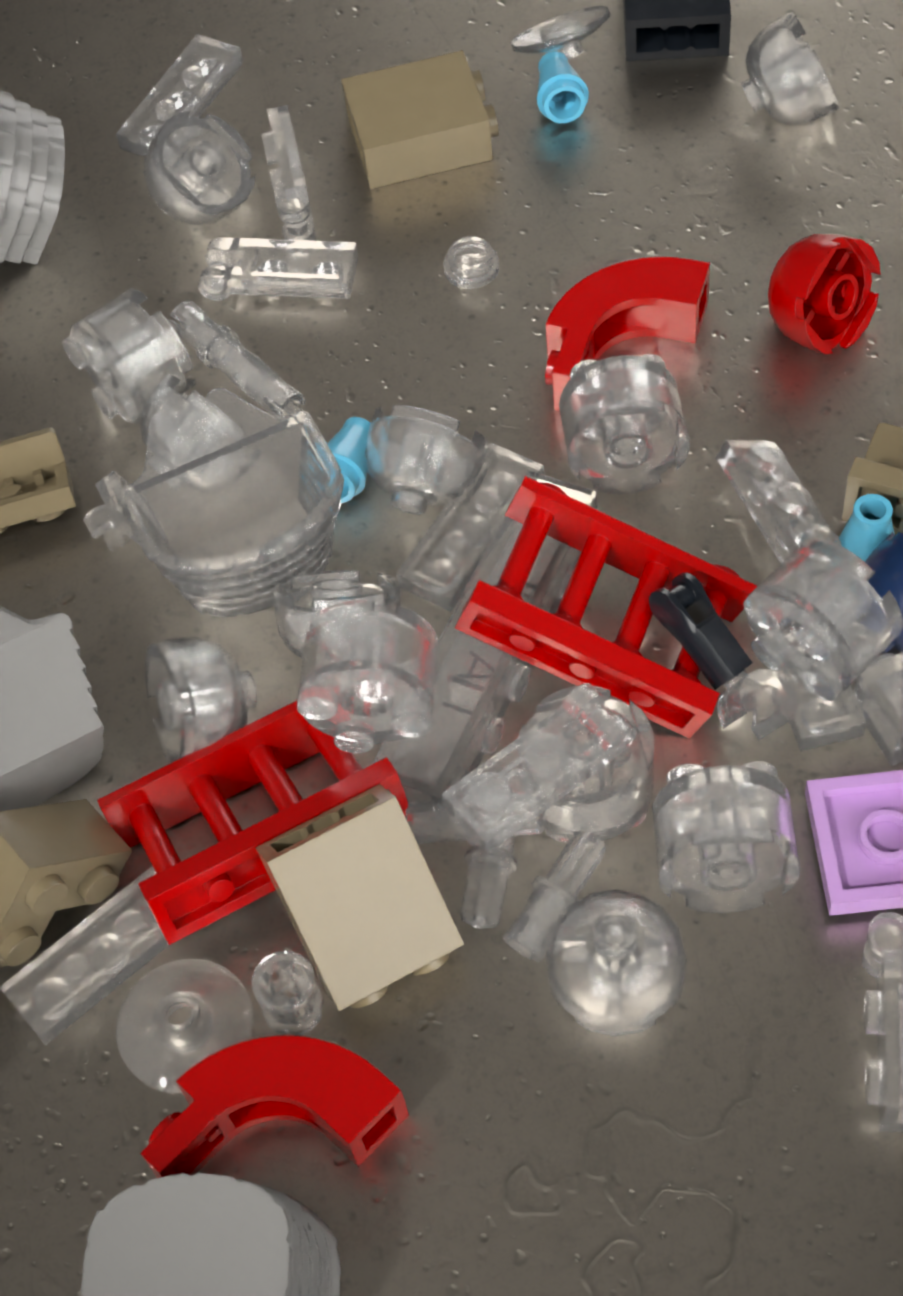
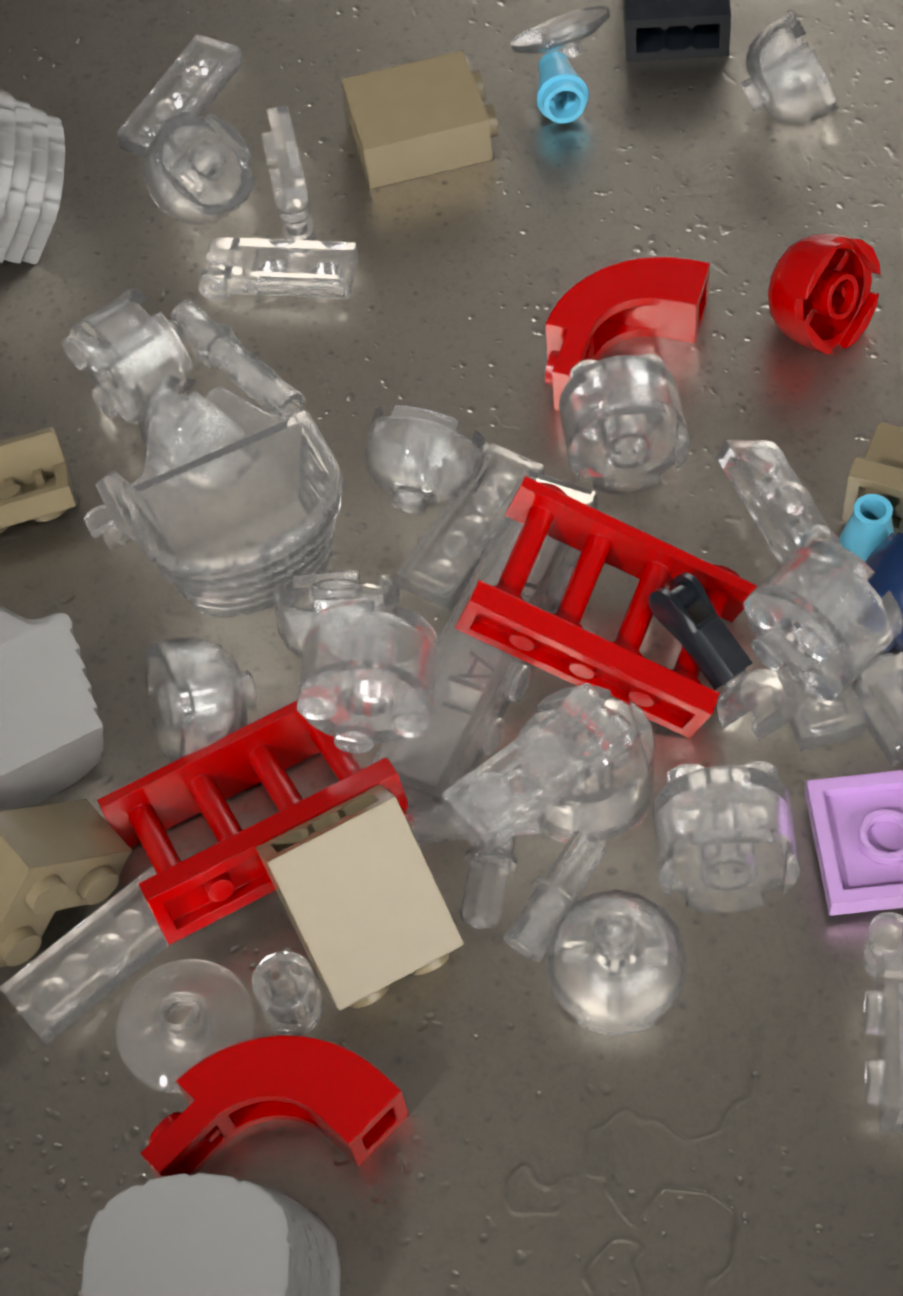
medium azure cone [309,417,377,503] -> none
clear plate [443,236,499,289] -> none

